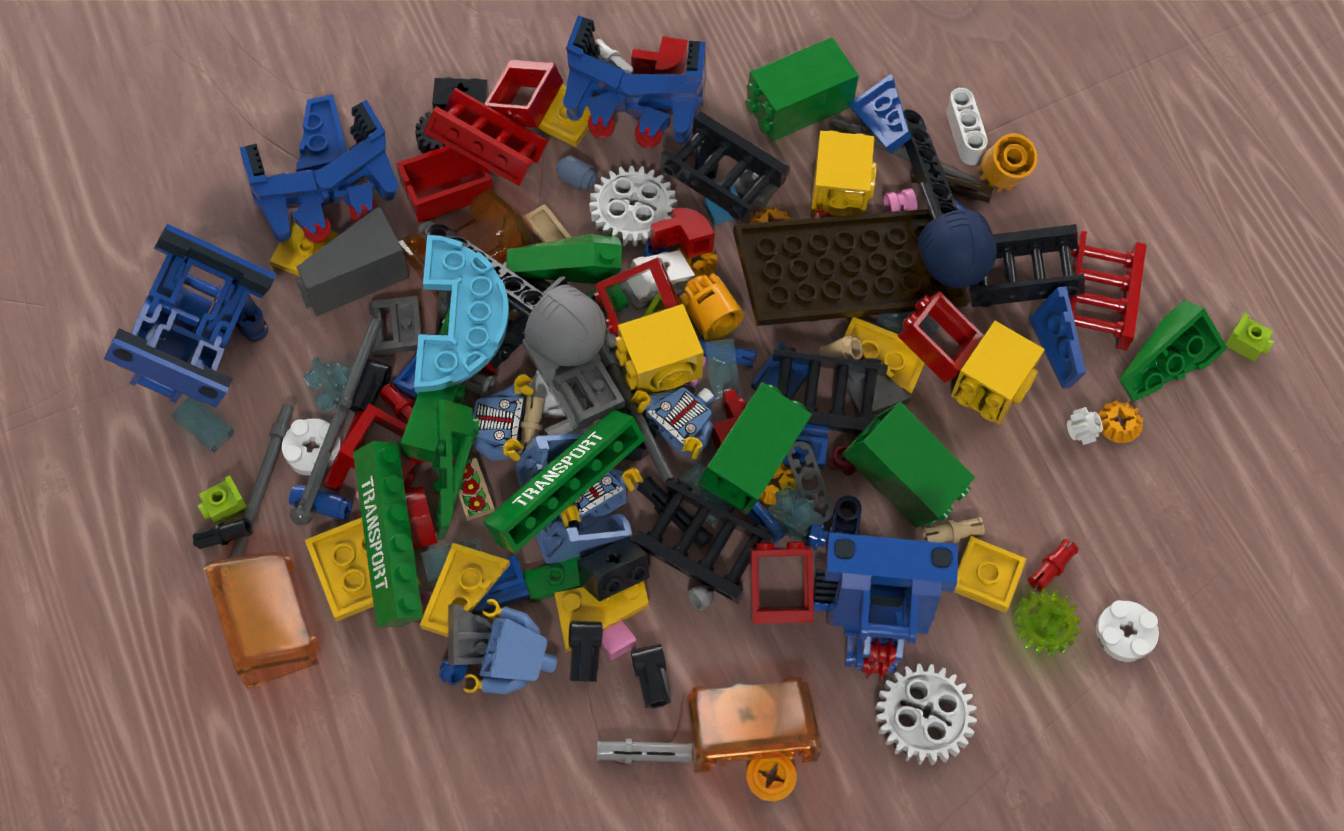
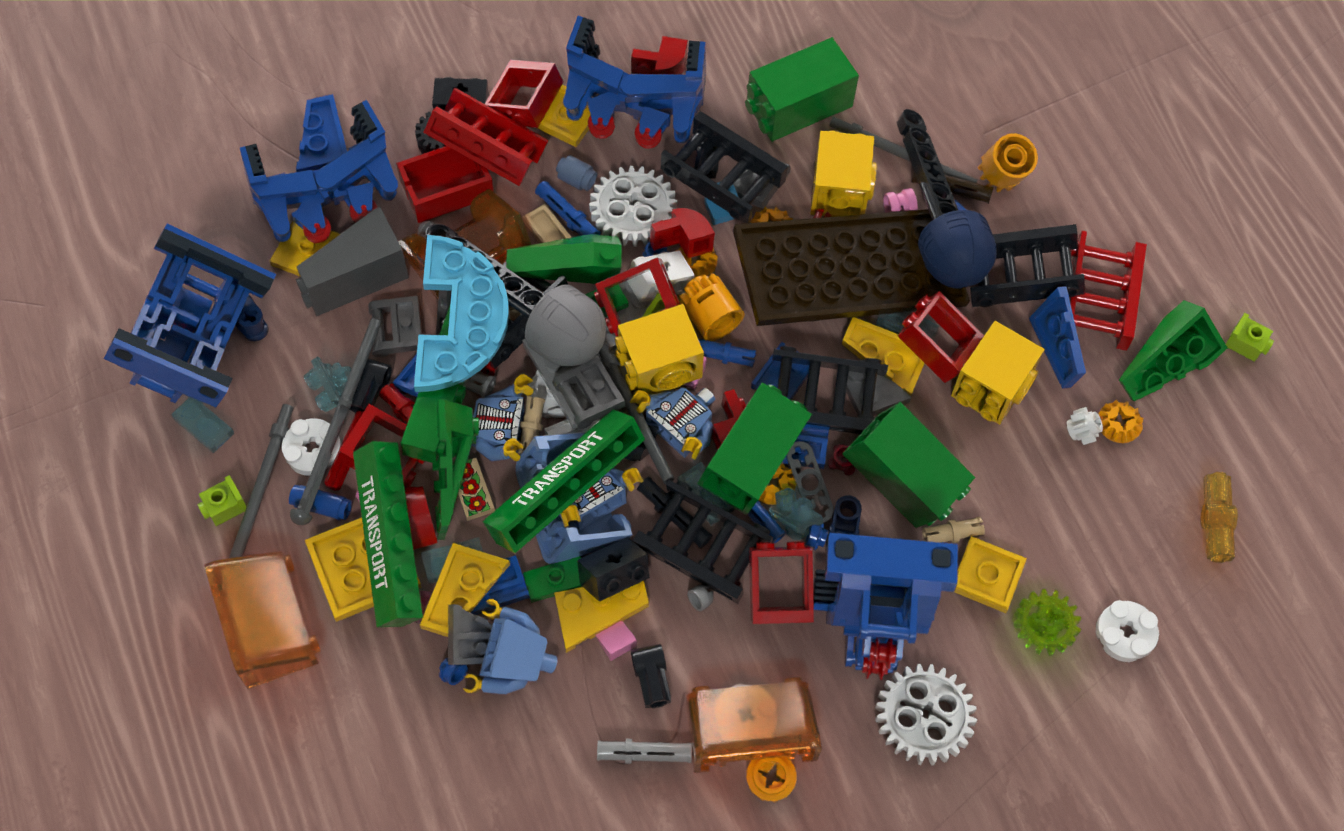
black axle [192,518,253,549] -> none
black piece [568,620,602,682] -> none
white axle [596,39,634,74] -> none
clear light blue plate [705,338,741,399] -> none
tan cone [819,336,863,360] -> none
blue wing [848,74,912,153] -> none
white beam [946,88,988,165] -> none
red pin [1028,539,1079,592] -> none
none -> blue pin [535,181,601,236]
none -> clear yellow piece [1200,472,1238,563]

